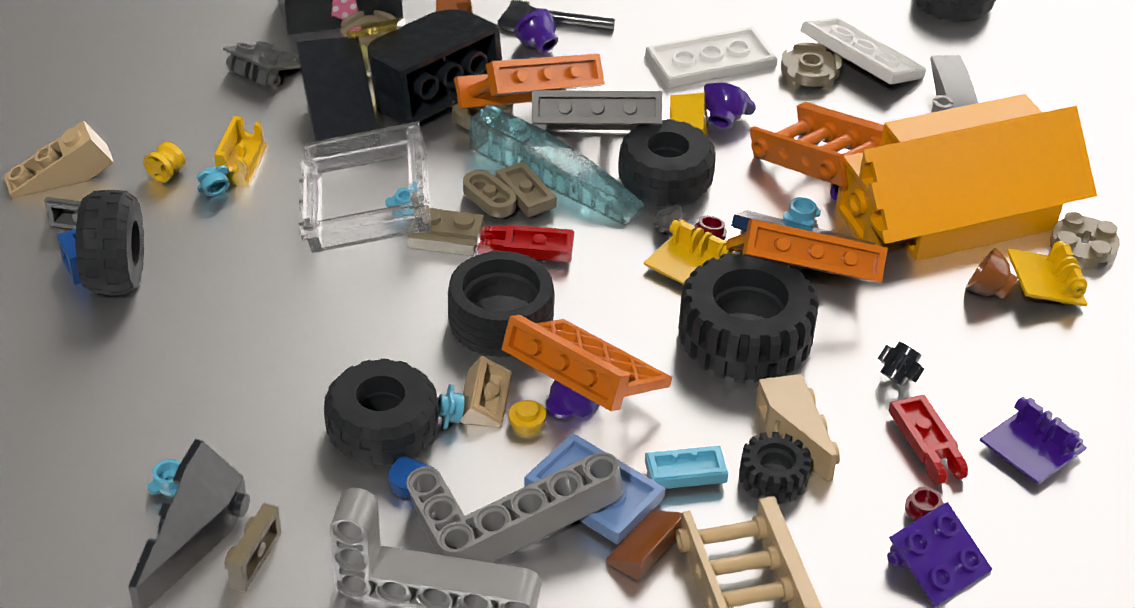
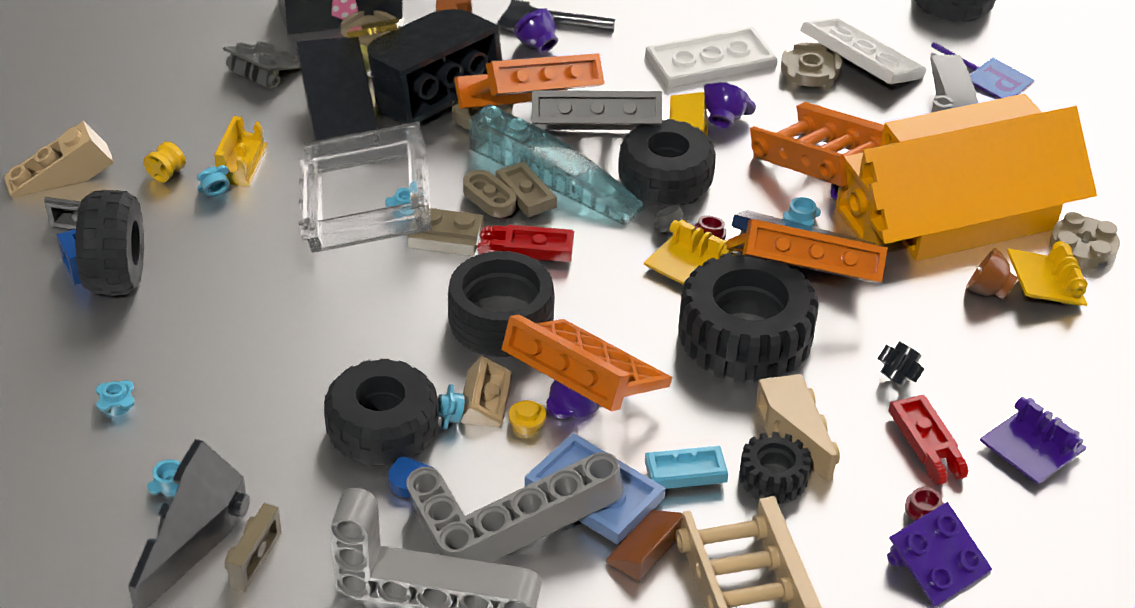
none -> medium azure plate [96,380,135,416]
none -> piece [931,42,1035,99]

